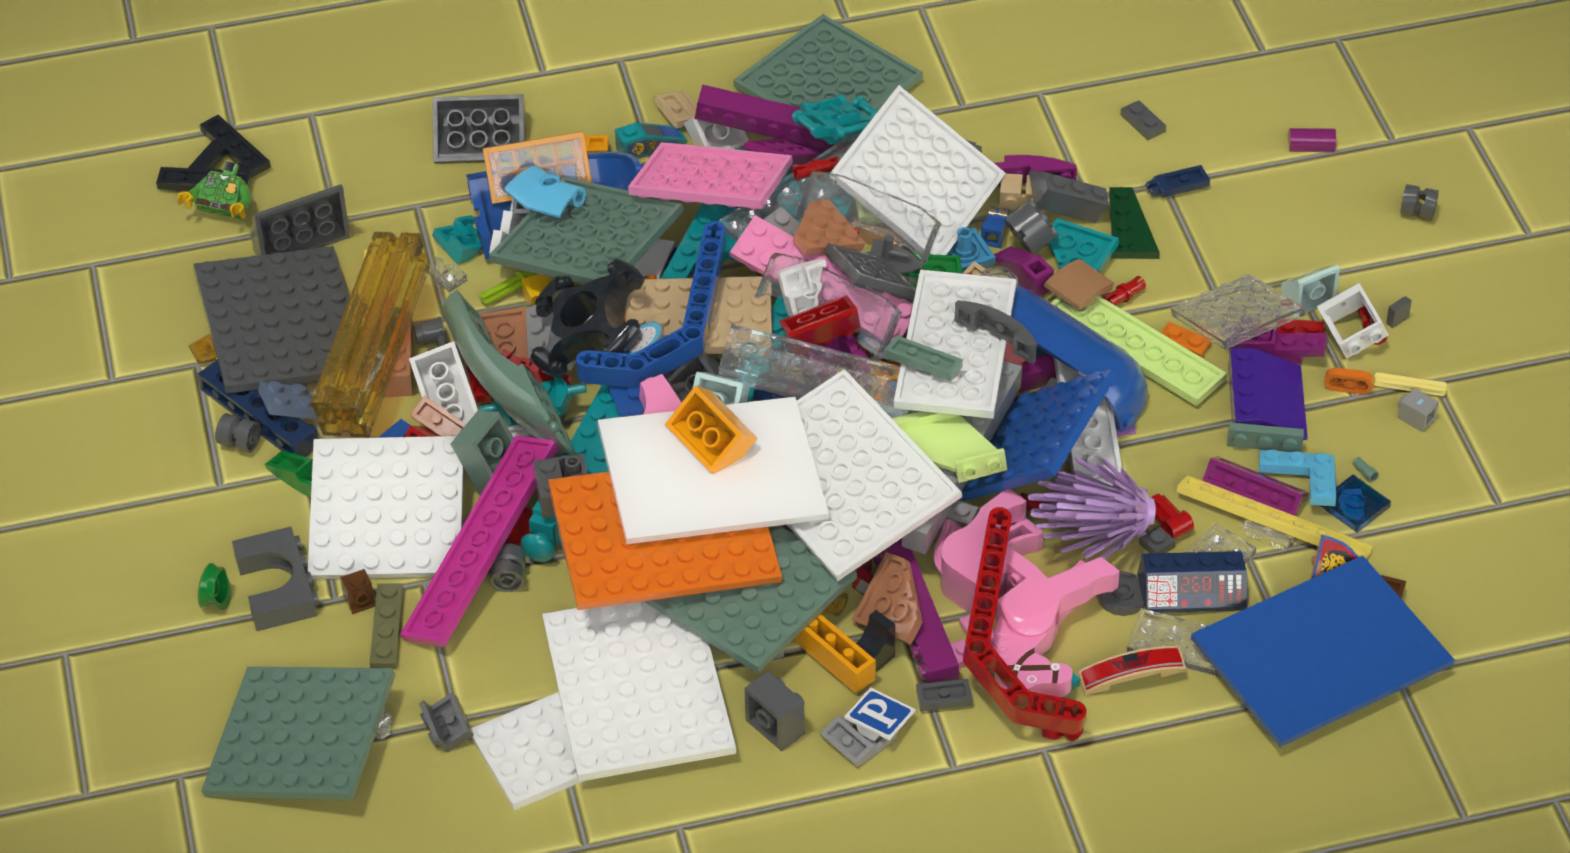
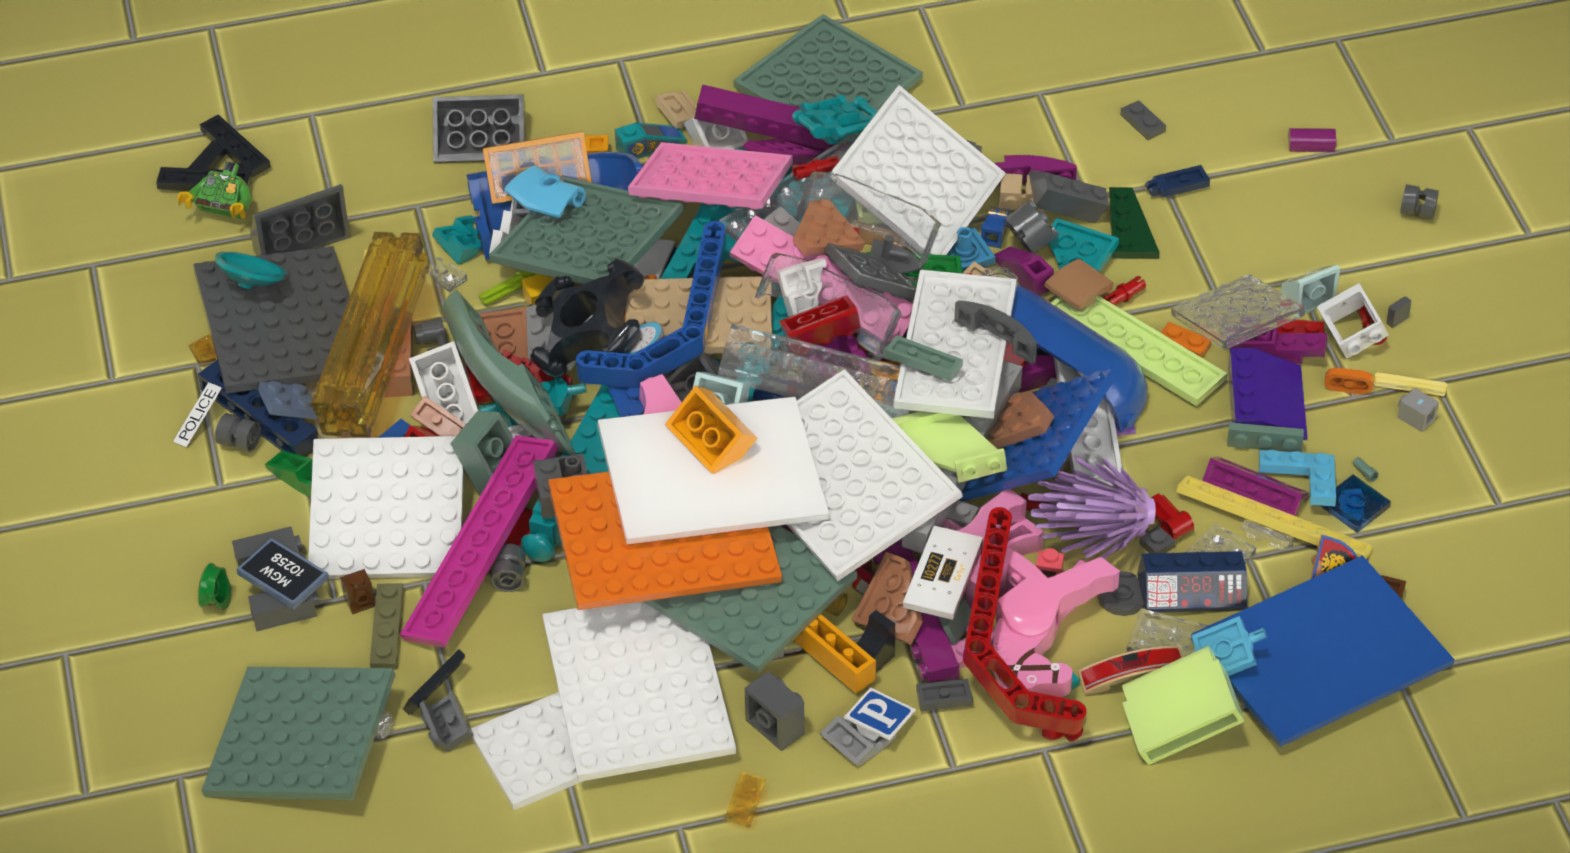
none -> white sticker [173,382,222,447]
none -> teal dish [215,252,286,289]
none -> black tile [236,538,329,610]
none -> black tile [403,649,465,715]
none -> clear yellow slope [725,771,766,828]
none -> white tile [903,526,983,620]
none -> sand green slope [939,598,971,645]
none -> nougat plate [987,390,1054,449]
none -> coral brick [1036,548,1064,578]
none -> yellowish green piece [1122,646,1245,765]
none -> medium azure plate [1191,616,1267,676]

